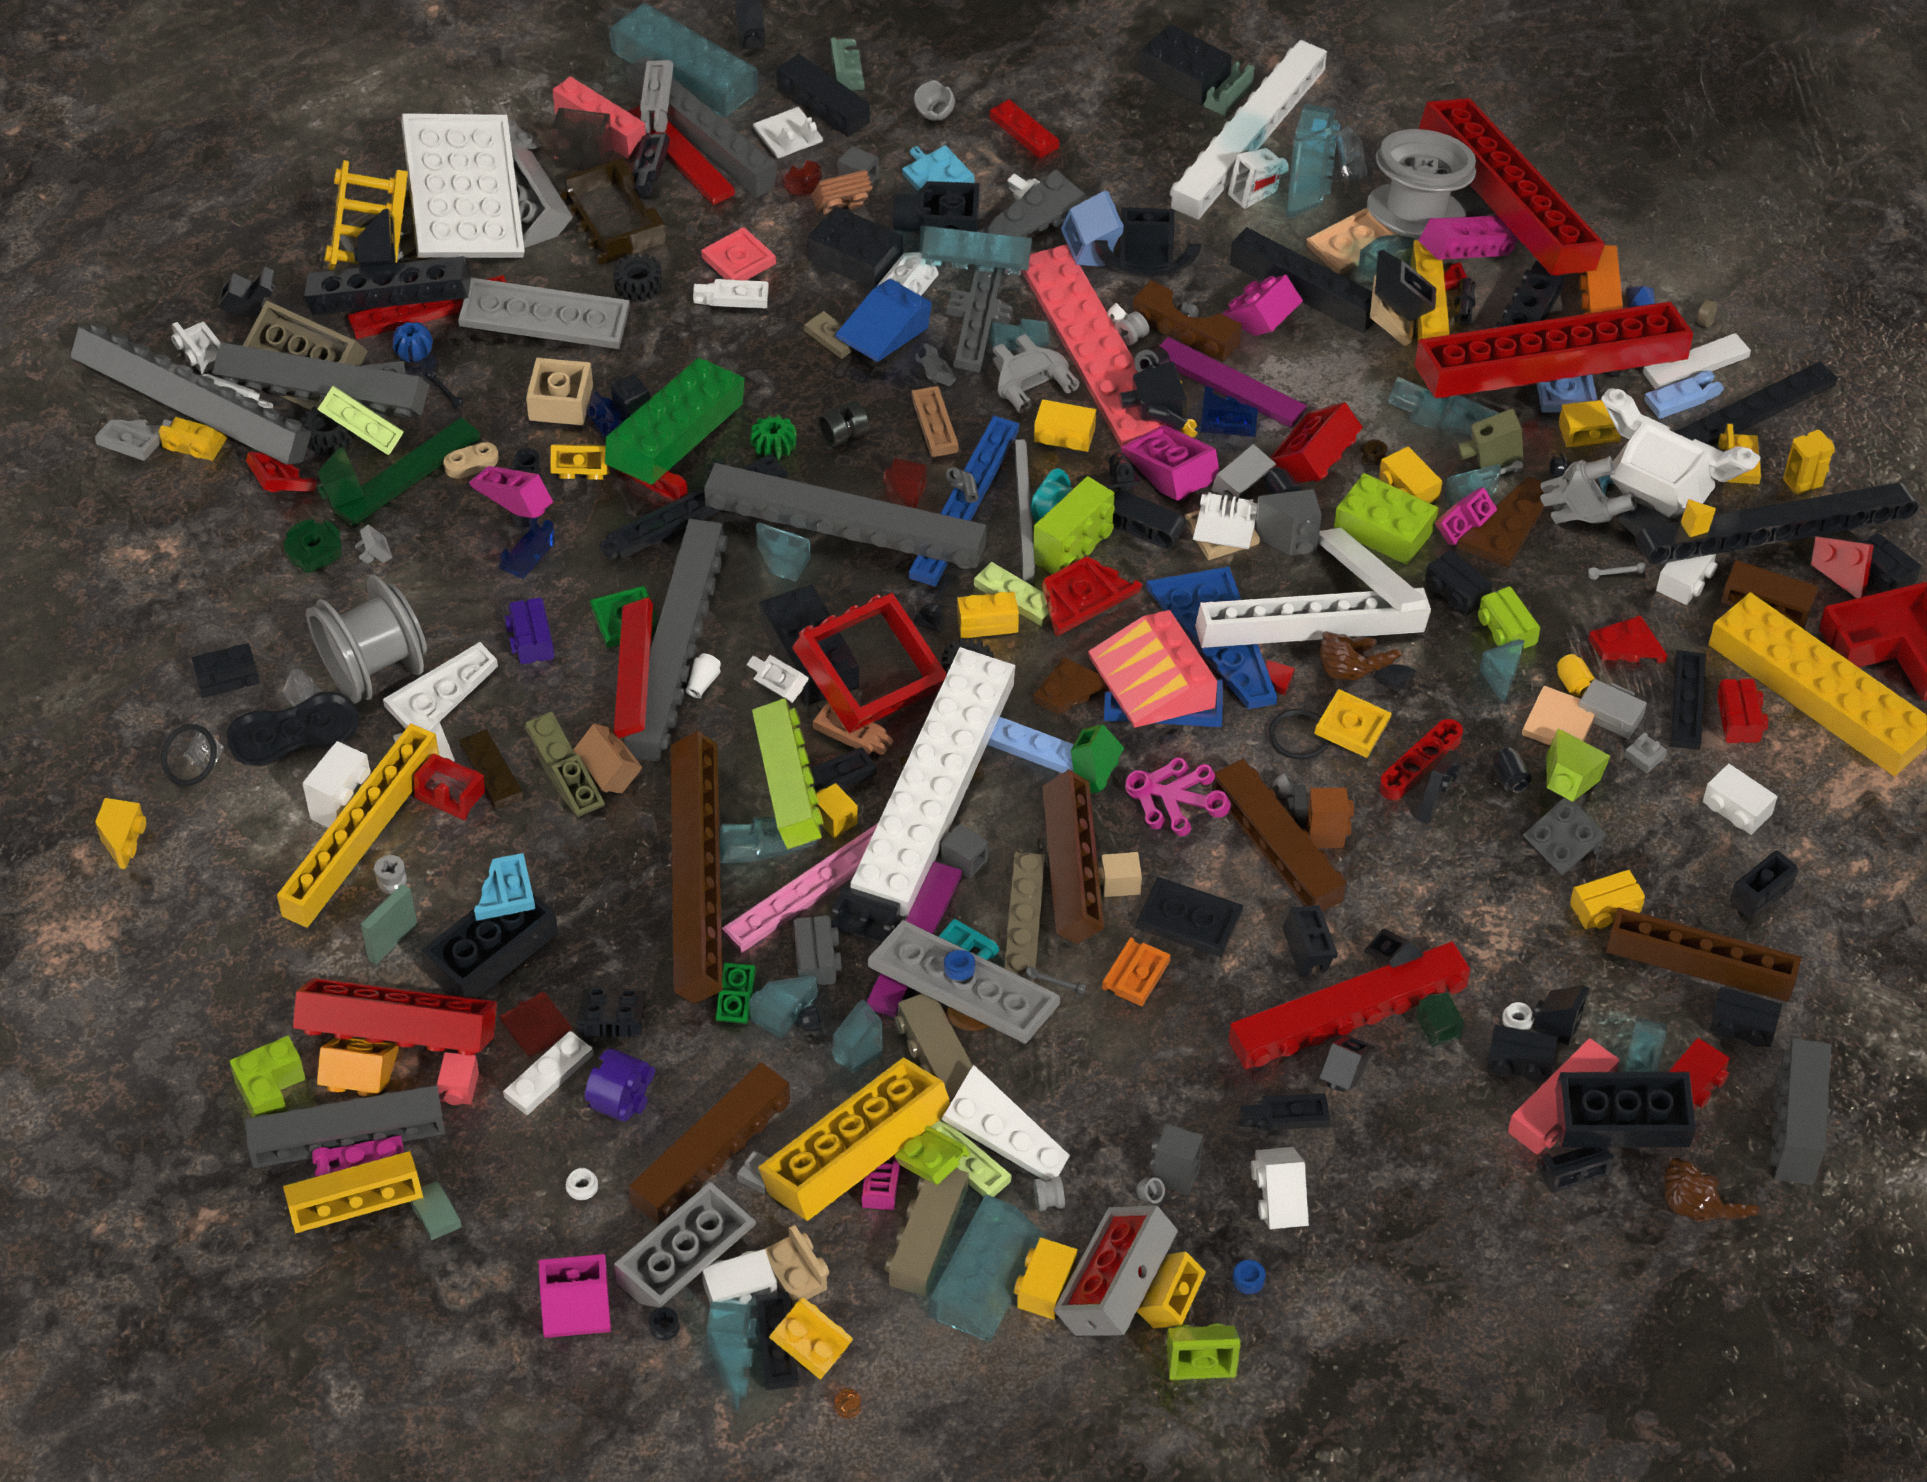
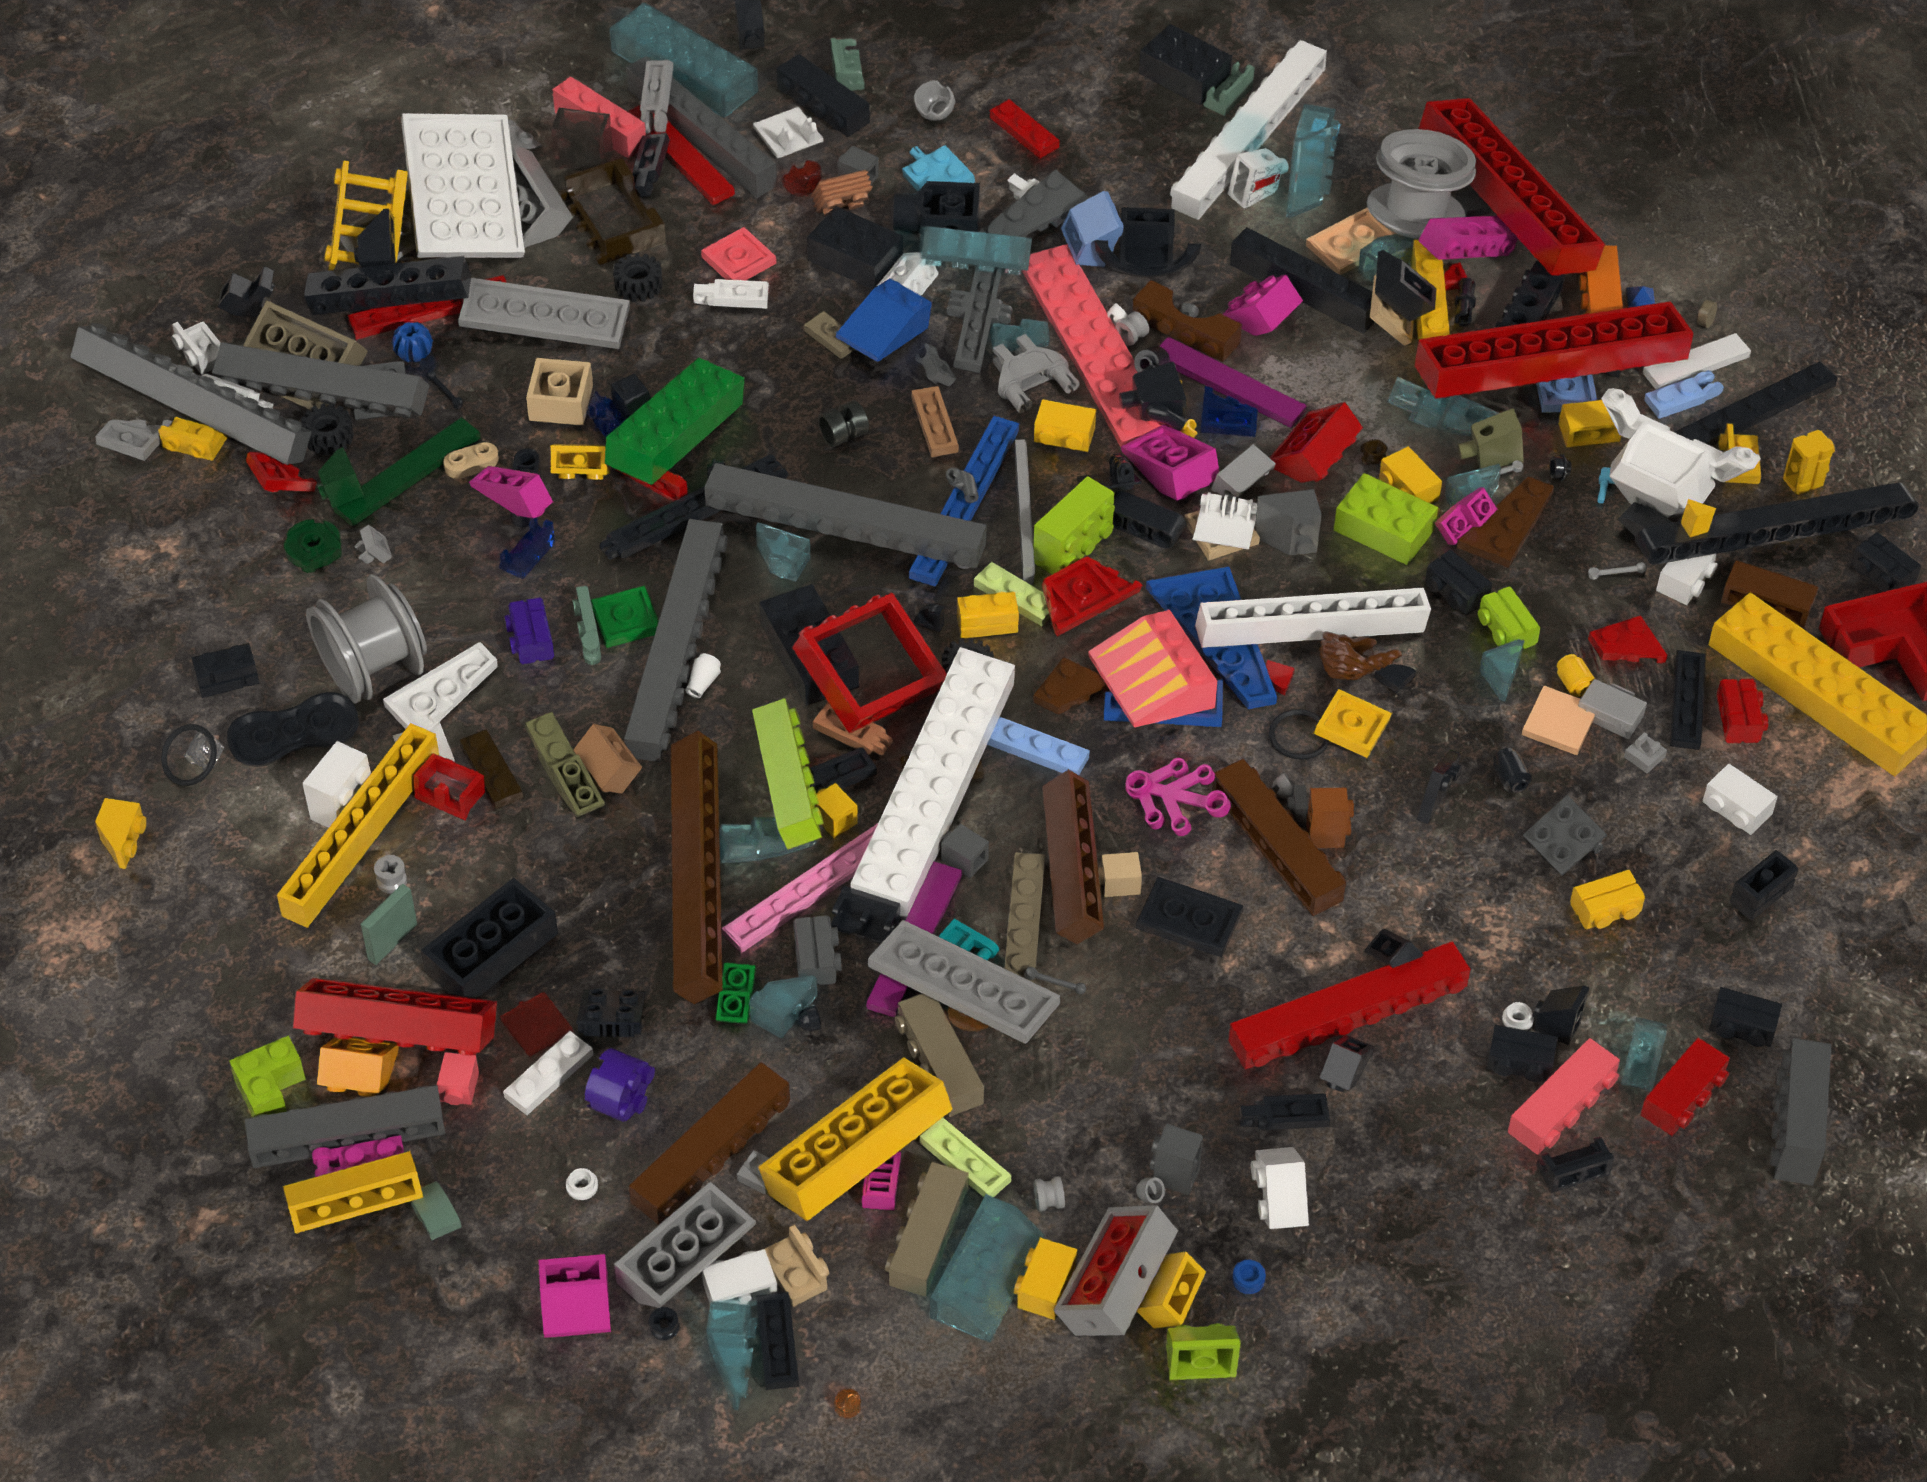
clear tile [282,669,322,707] -> none
yellowish green plate [317,385,404,455] -> none
medium azure wing [474,853,535,921] -> none
red tile [614,597,653,739] -> none
white hinge [747,655,809,703] -> none
green gear [750,414,797,460] -> none
yellow bracket [769,1297,853,1380] -> none
clear light blue slope [832,999,883,1074] -> none
clear red slope [883,458,927,509] -> none
lime plate [894,1125,970,1185] -> none
white wing [941,1065,1070,1181] -> none
blue tile [944,950,975,980] -> none
teal piece [1031,468,1073,523] -> none
green slope [1071,724,1124,794] -> none
orange plate [1102,937,1170,1007] -> none
black brick [1264,467,1303,494] -> none
black hinge [1282,905,1338,977] -> none
white tile [1318,528,1427,614] -> none
clear brick [1335,125,1368,181] -> none
red beam [1379,719,1463,800] -> none
clear green brick [1416,992,1464,1047] -> none
light grey connector [1540,456,1637,524] -> none
lime slope [1546,729,1610,802] -> none
black brick [1555,1072,1696,1148] -> none
reddish brown brick [1606,907,1802,1002] -> none
reddish brown hair [1664,1157,1759,1221] -> none
red wing [1811,537,1874,598] -> none
none -> sand green hinge [572,586,601,665]

